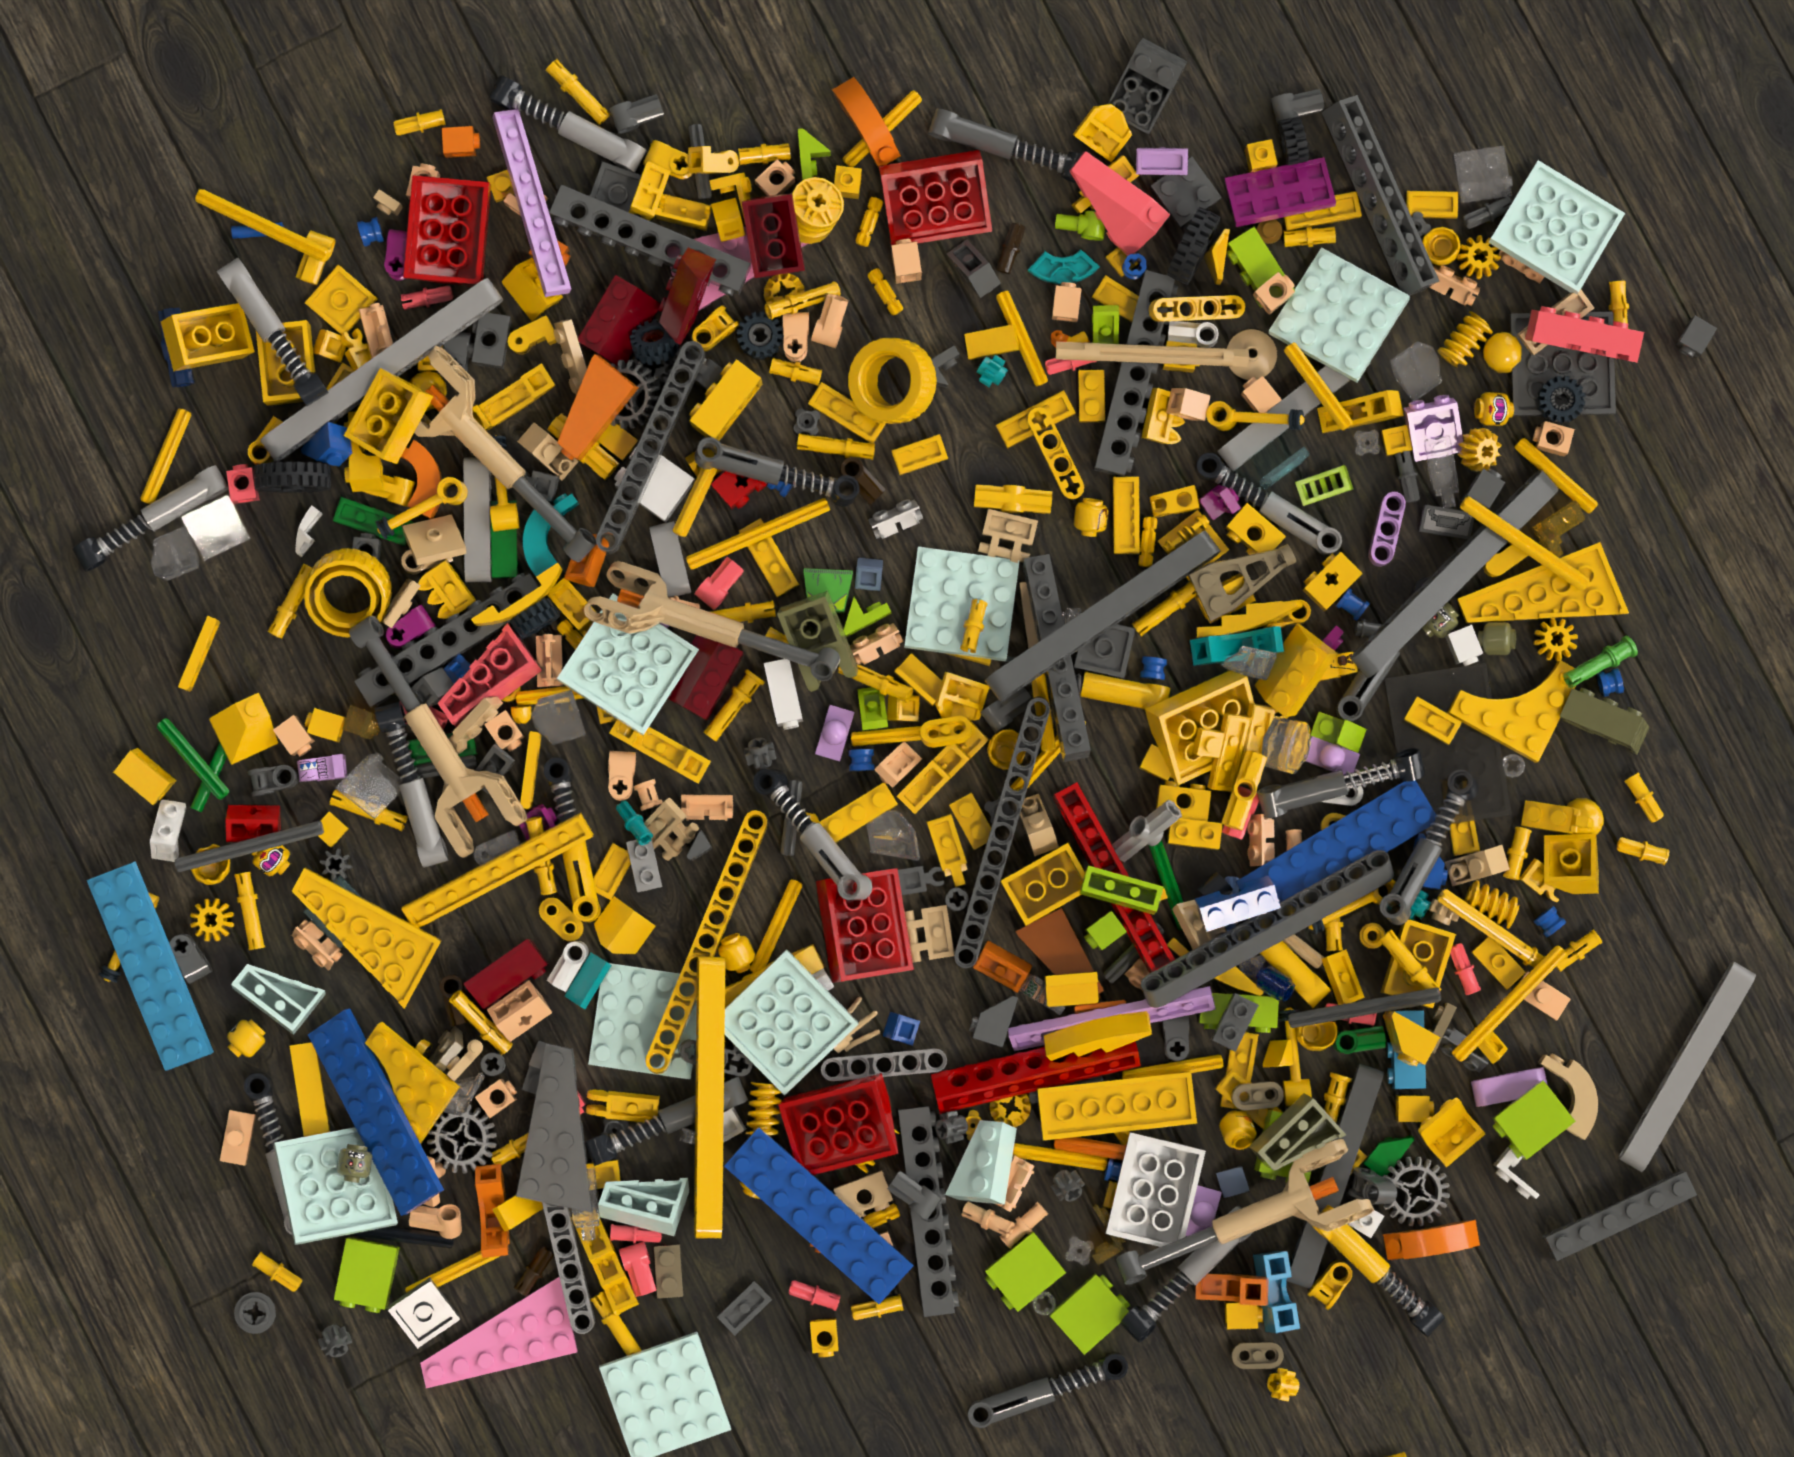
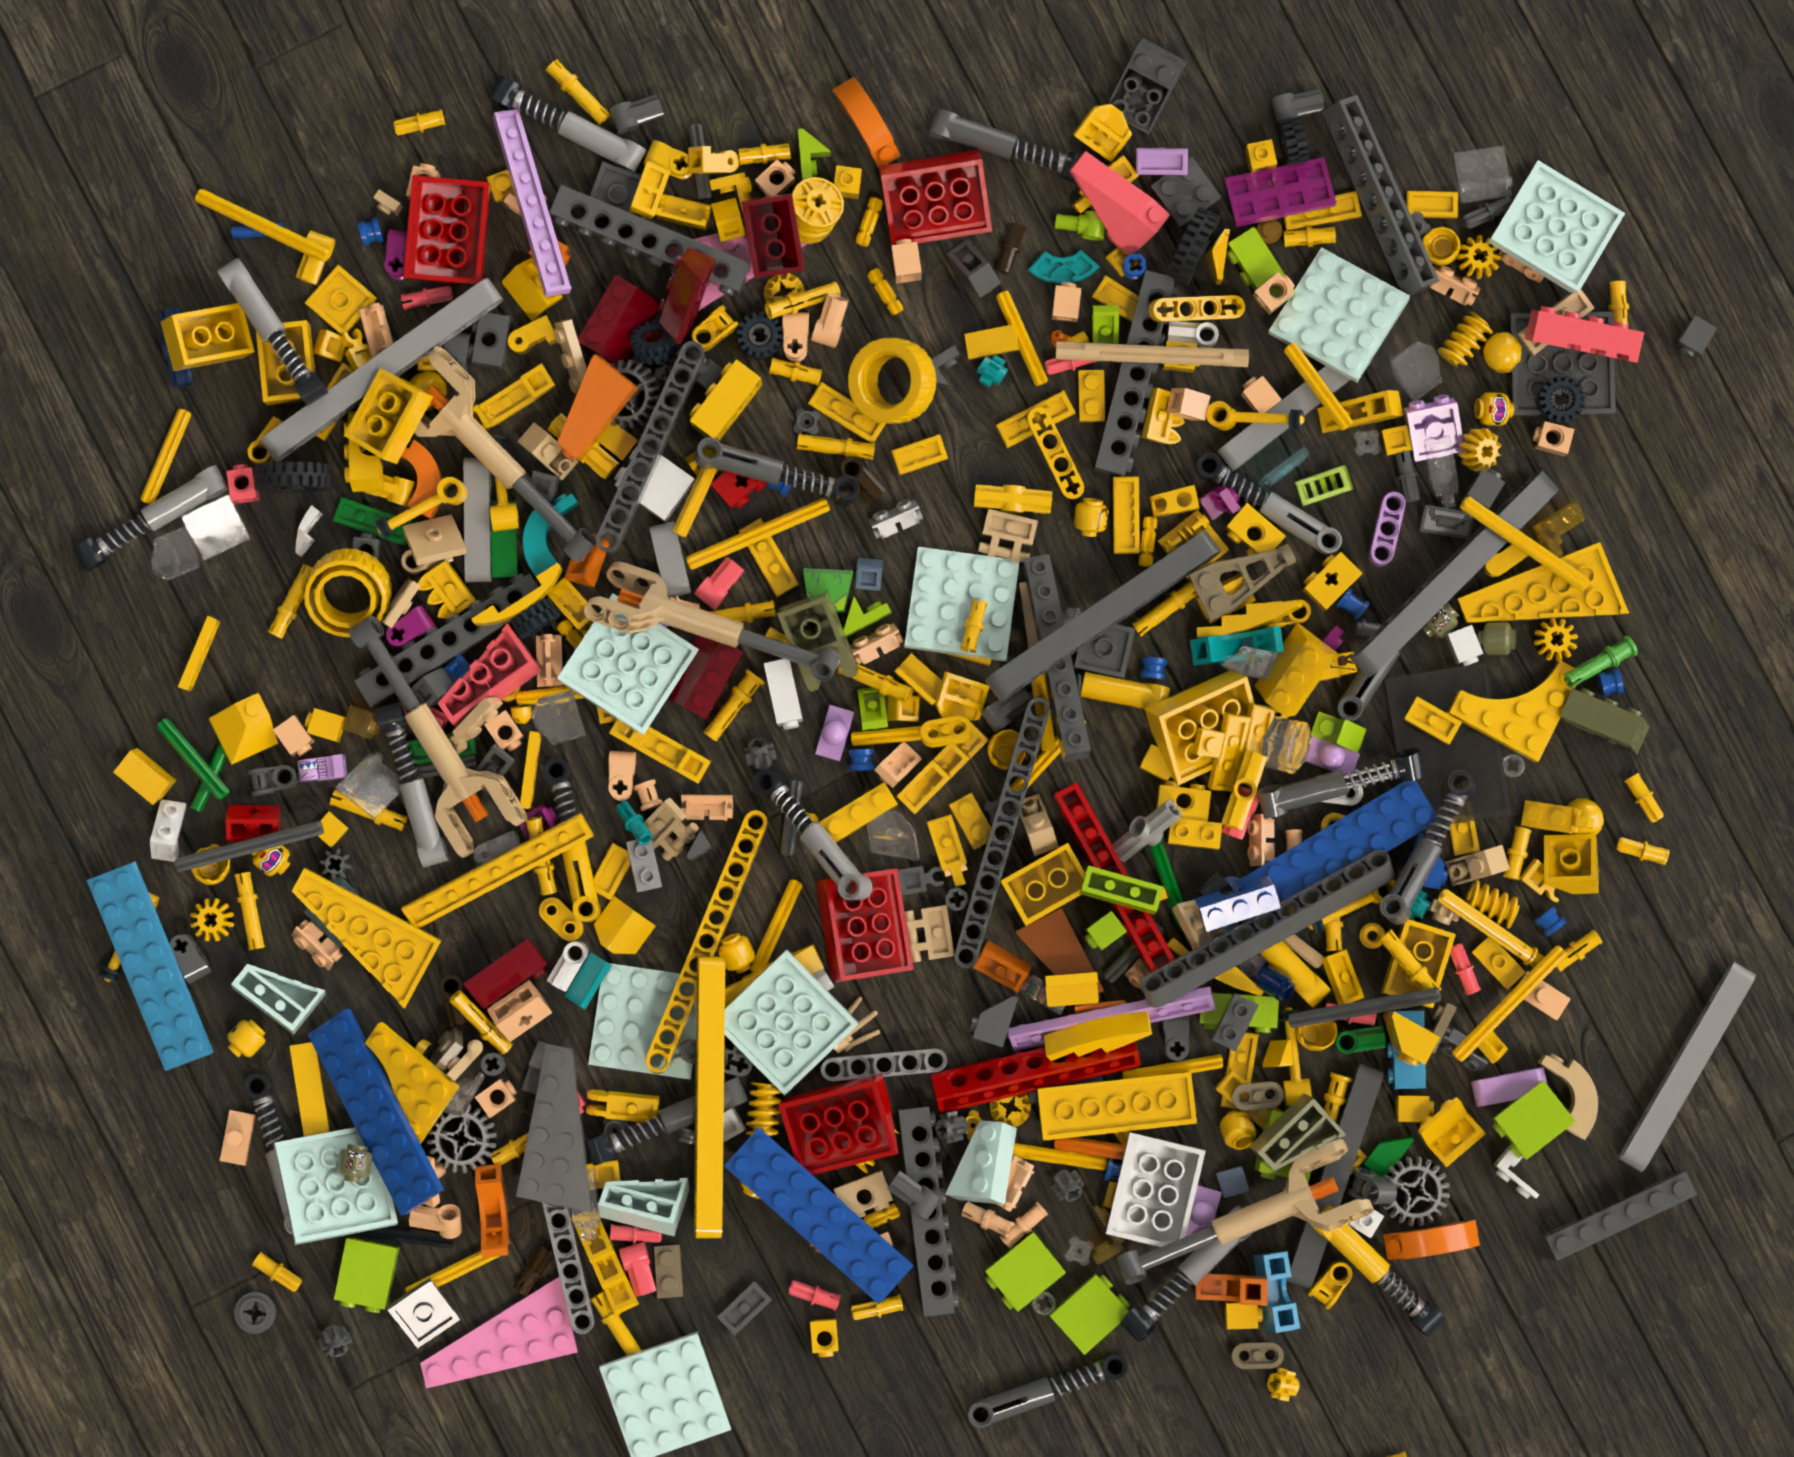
blue slope [301,422,352,467] -> none
orange brick [442,126,480,158] -> none
yellow tile [492,1195,543,1232] -> none
yellow axle [843,90,922,168] -> none
blue slope [883,1012,920,1046] -> none
tan dish [1227,329,1277,380] -> none
yellow axle [1515,438,1598,513] -> none

